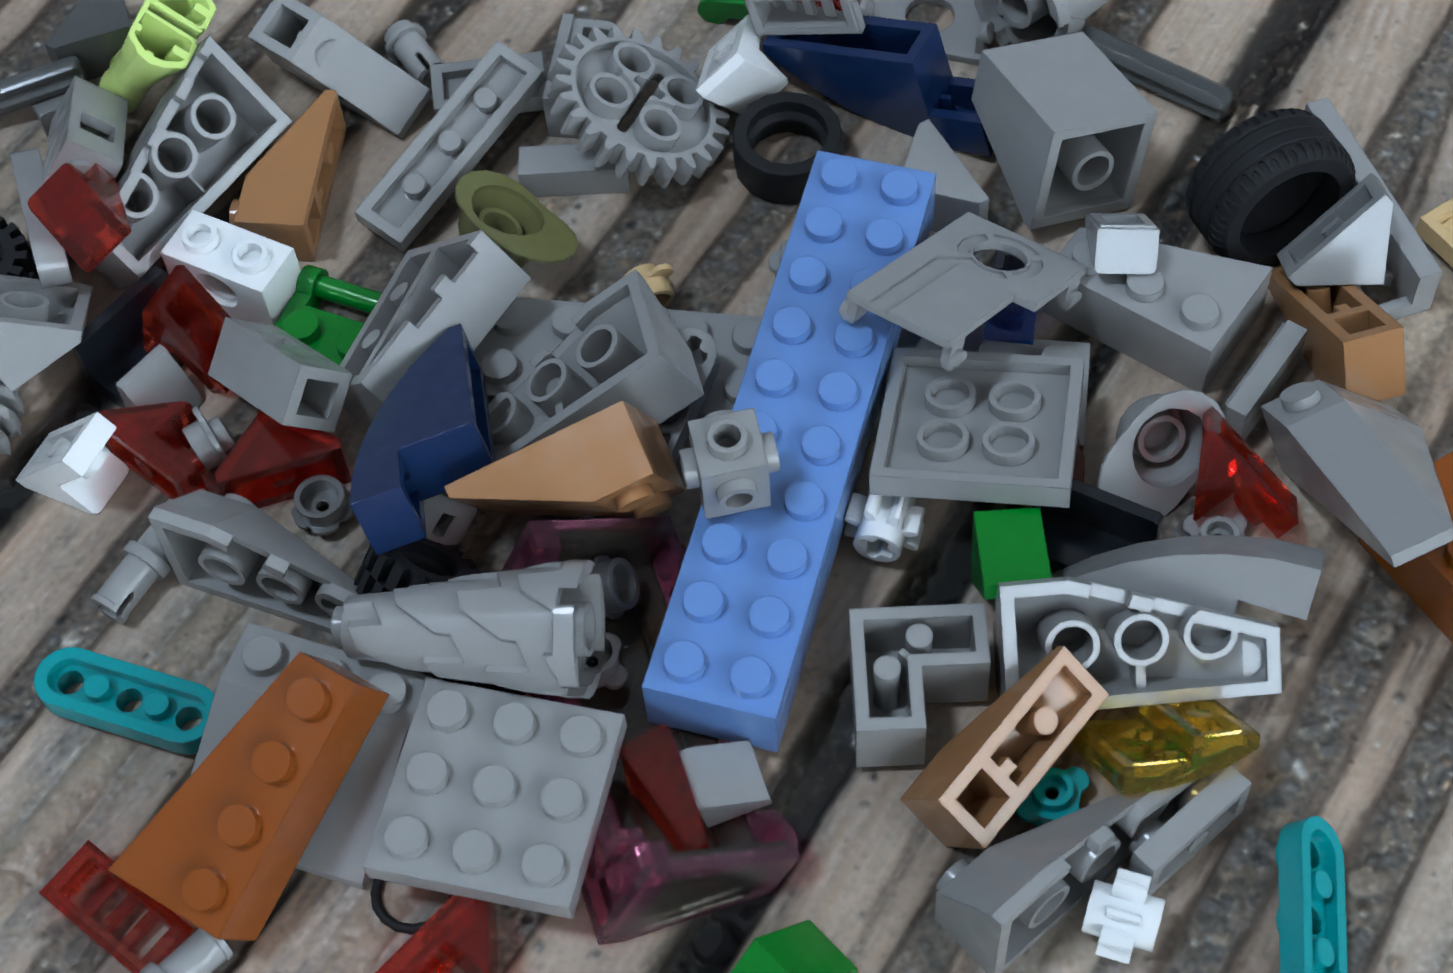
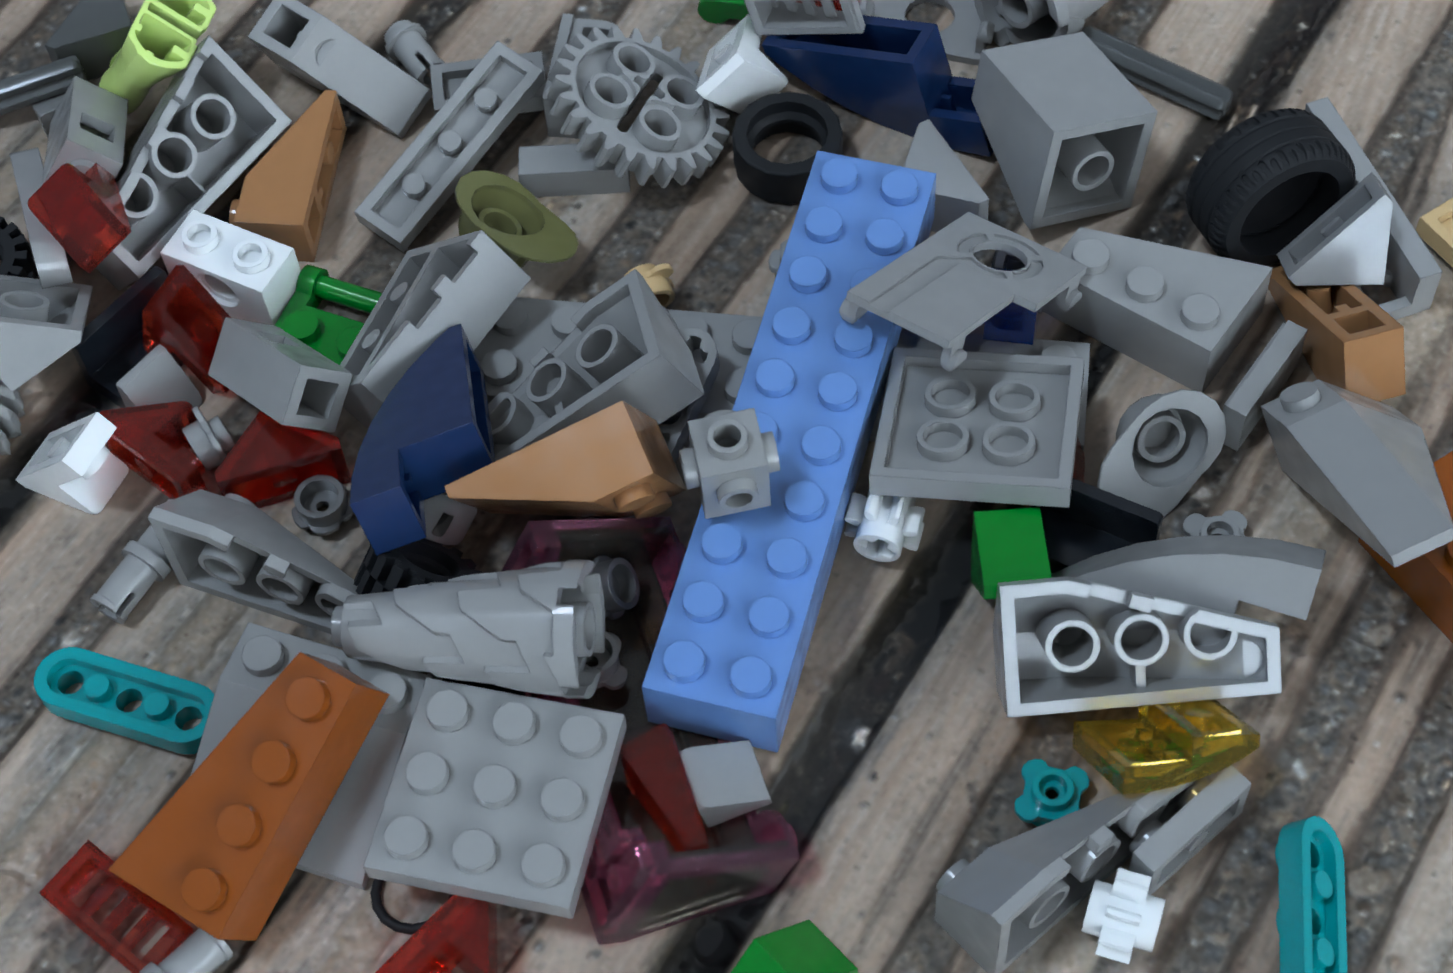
light grey brick [849,603,991,767] -> none
medium nougat slope [900,646,1109,849] -> none
slope [1085,213,1160,274] -> none
clear red slope [1193,406,1299,538] -> none

